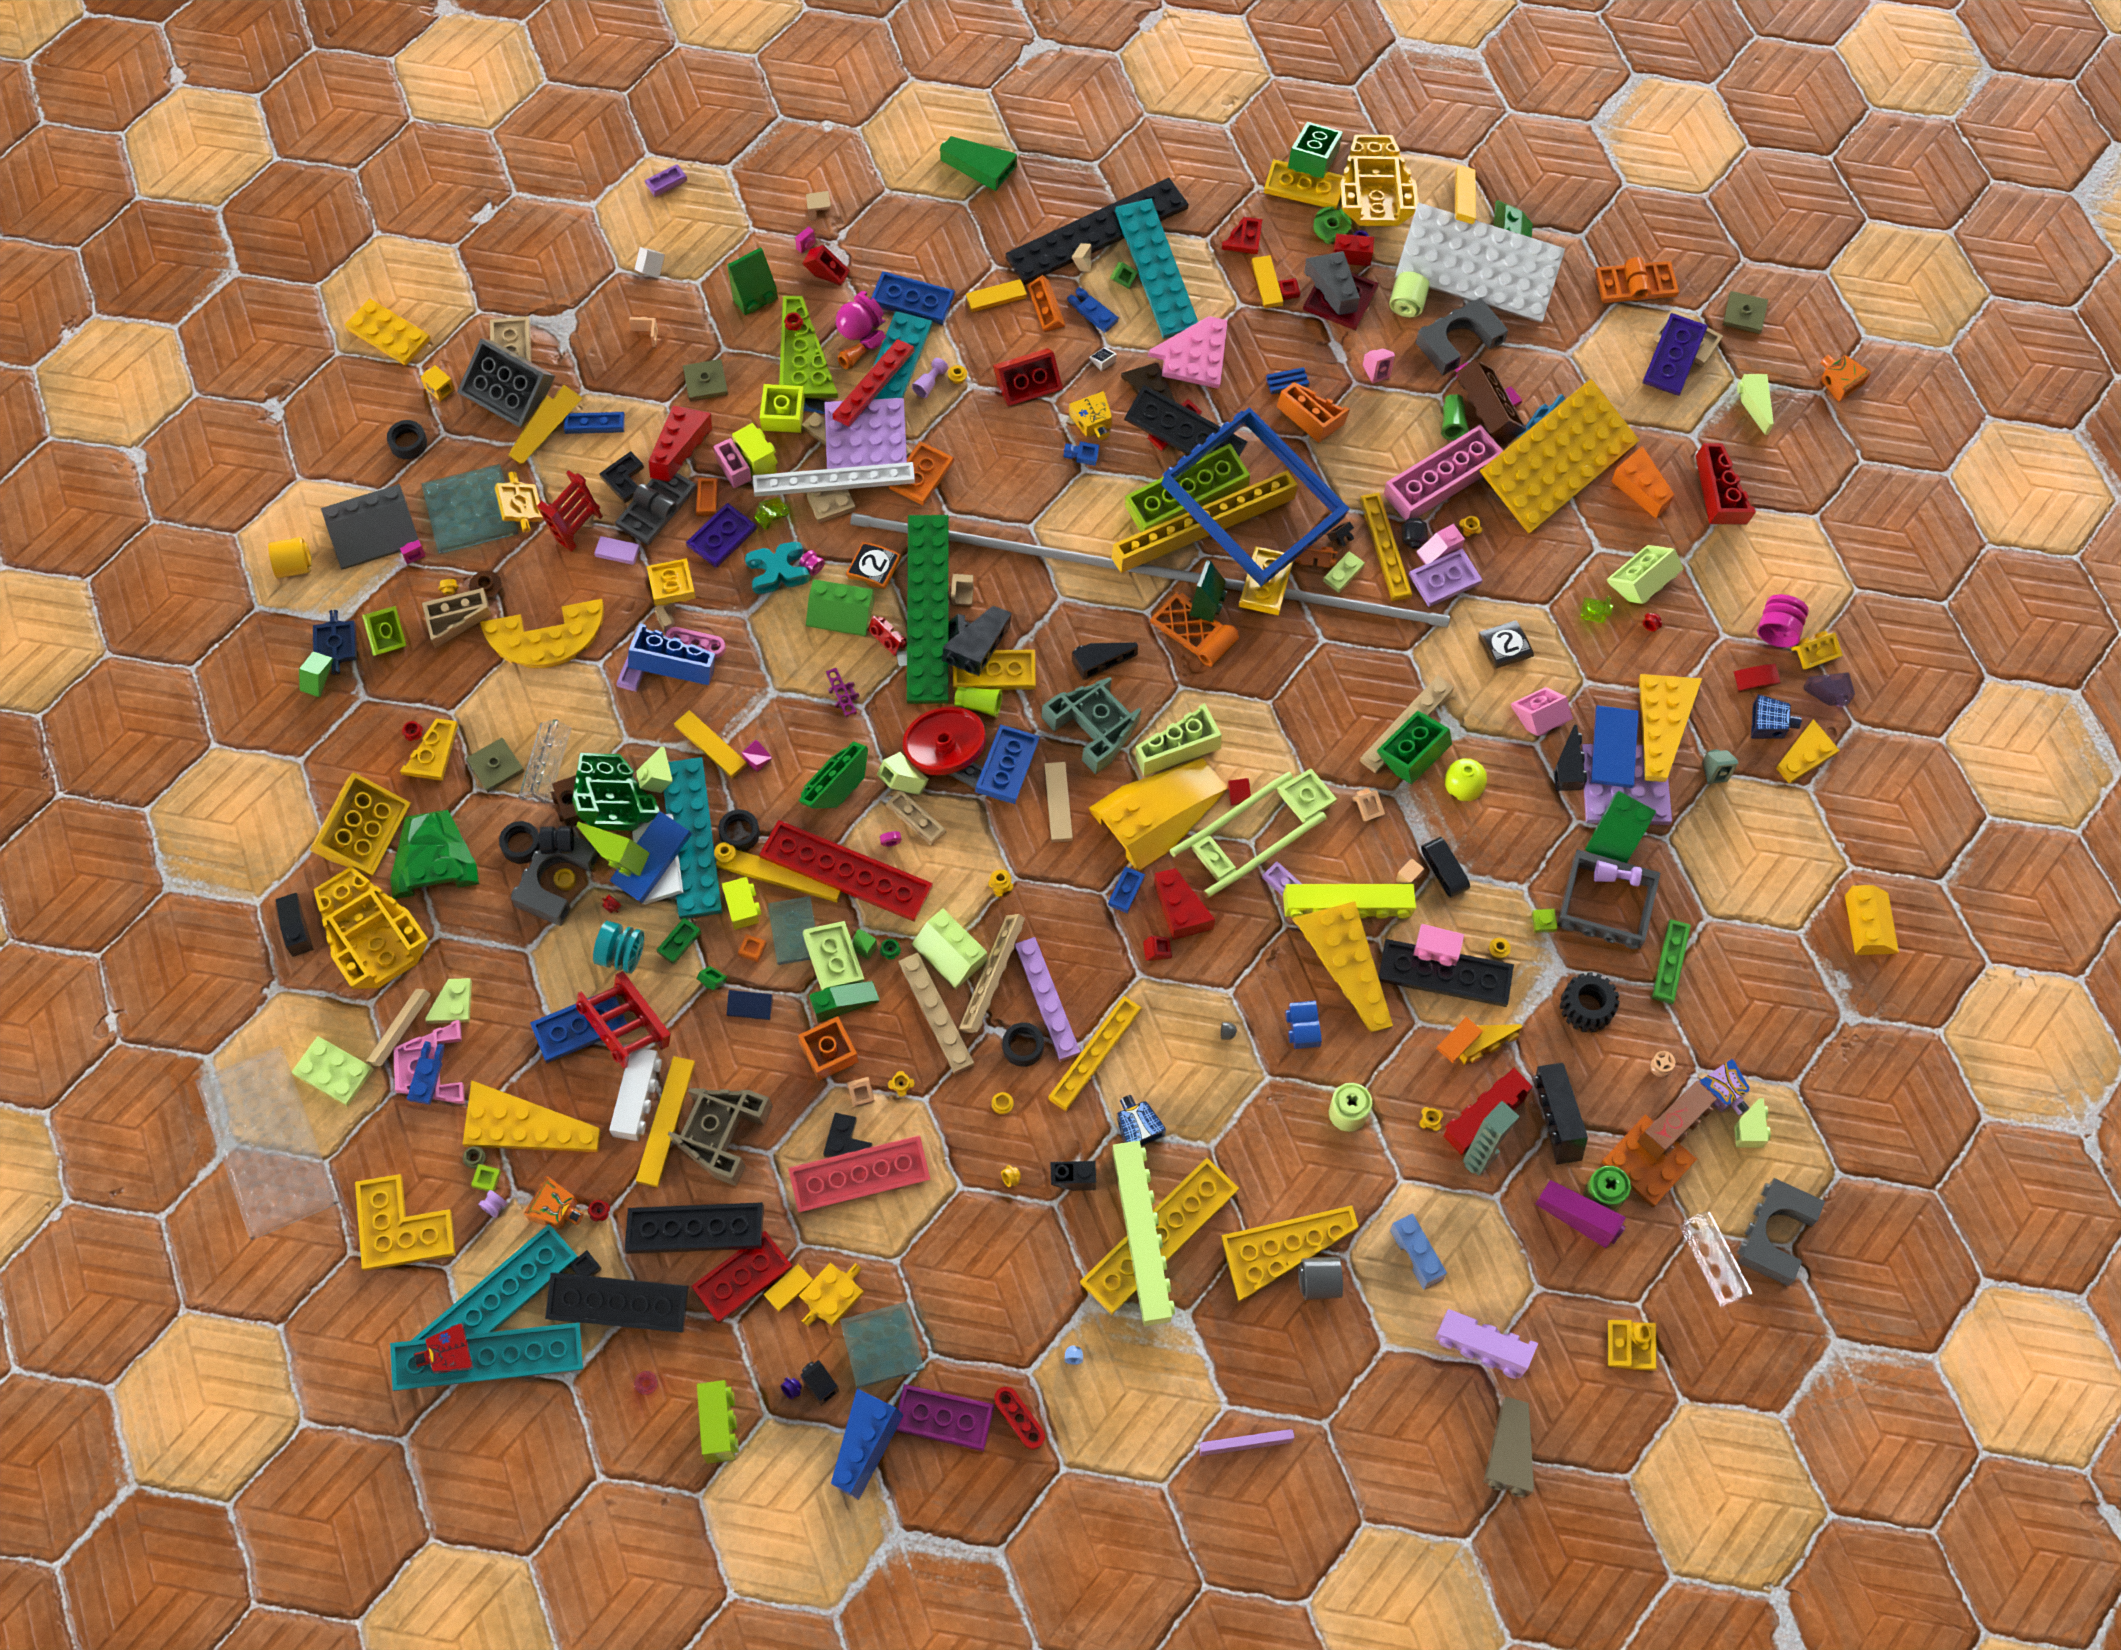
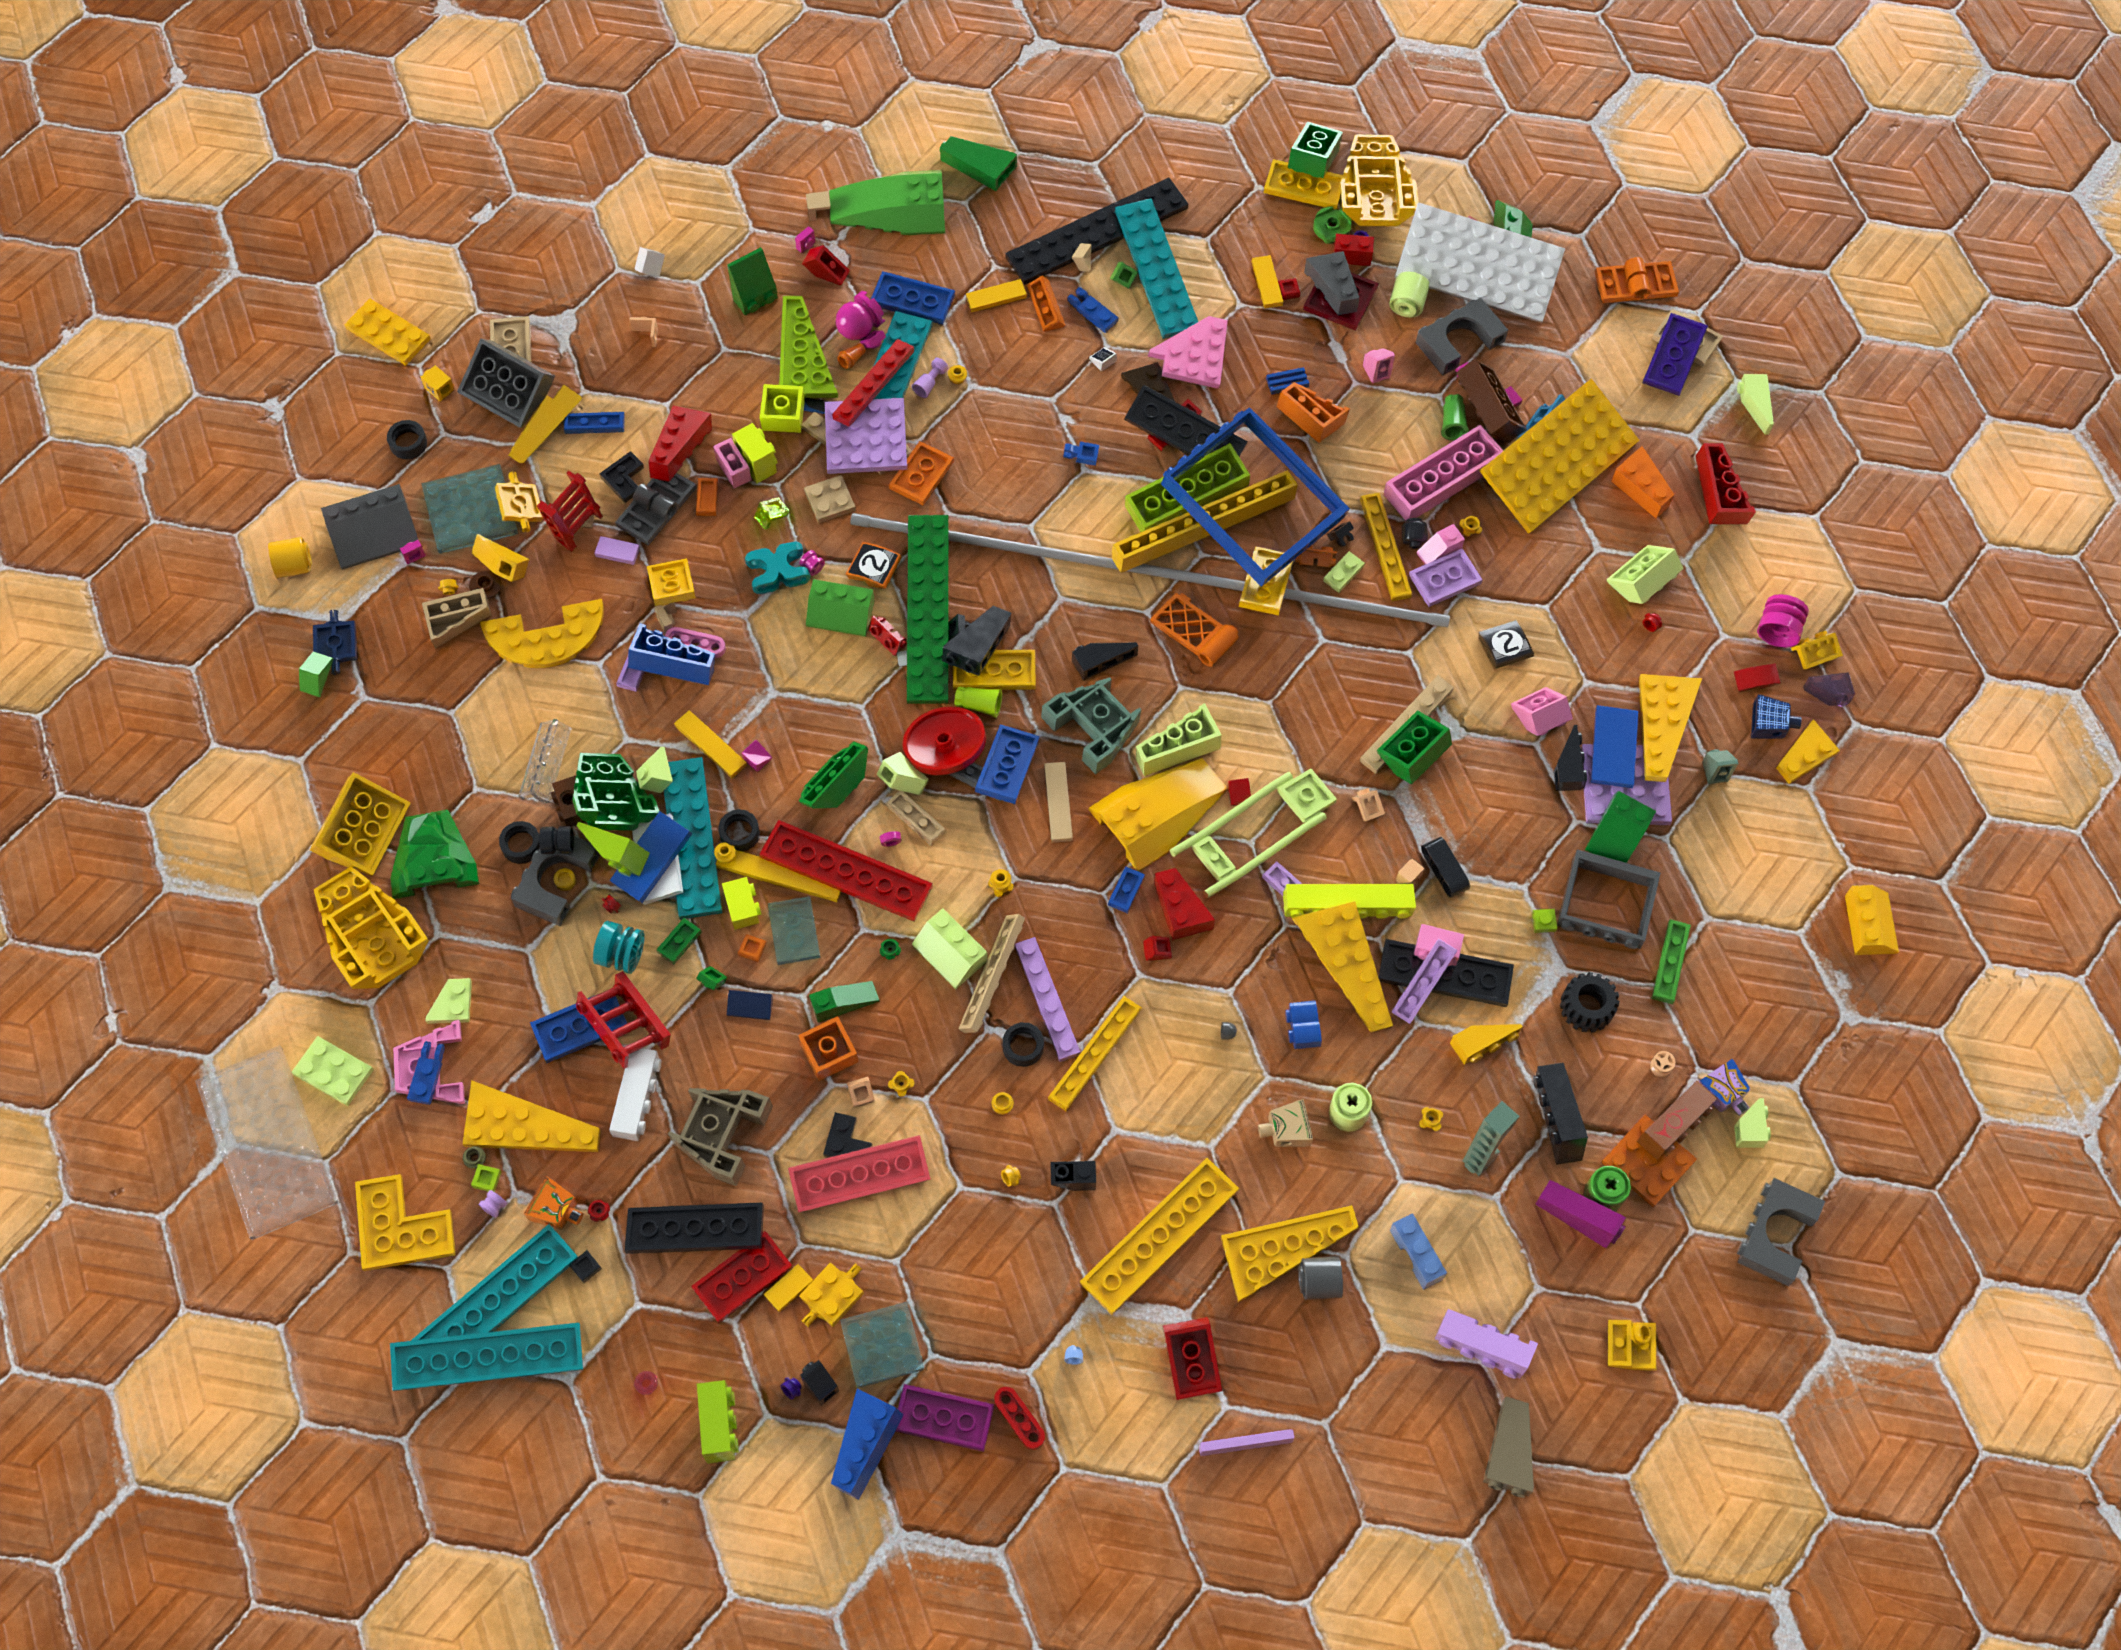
black slope [275,892,314,957] -> none
lime slope [362,606,407,656] -> none
tan tile [366,989,430,1066] -> none
yellow wing [400,718,458,781] -> none
red plate [402,721,423,741] -> none
red torso [414,1323,473,1374] -> none
olive plate [466,738,524,793] -> none
black plate [545,1272,689,1333] -> none
yellow tile [636,1056,695,1188] -> none
medium lavender plate [645,164,688,197] -> none
olive plate [683,359,728,402] -> none
dark purple tile [686,503,757,568] -> none
white plate [753,462,915,497] -> none
red plate [784,312,803,331] -> none
yellowish green plate [802,921,864,990] -> none
magenta piece [826,668,860,718] -> none
bright green slope [852,929,877,960] -> none
tan plate [898,952,974,1075] -> none
tan panel [951,574,974,606] -> none
red slope [993,348,1063,406] -> none
yellow torso [1069,391,1112,440] -> none
yellowish green brick [1112,1141,1175,1326] -> none
torso [1117,1095,1166,1146] -> none
dark green slope [1190,560,1227,622] -> none
red wing [1221,217,1263,254] -> none
orange tile [1436,1017,1483,1063] -> none
red wedge [1443,1068,1533,1155] -> none
neon yellow cylinder [1445,758,1487,801] -> none
yellow tile [1455,165,1476,224] -> none
yellow plate [1489,938,1511,959] -> none
clear neon green bracket [1580,596,1613,623] -> none
lavender piece [1594,860,1642,886] -> none
clear fence [1678,1212,1752,1307] -> none
olive plate [1722,291,1768,334] -> none
orange torso [1820,355,1871,402] -> none
none -> yellow slope [472,534,529,582]
none -> bright green wedge [829,170,945,235]
none -> red slope [1162,1317,1222,1400]
none -> tan torso [1258,1099,1313,1147]
none -> lavender plate [1392,938,1457,1024]

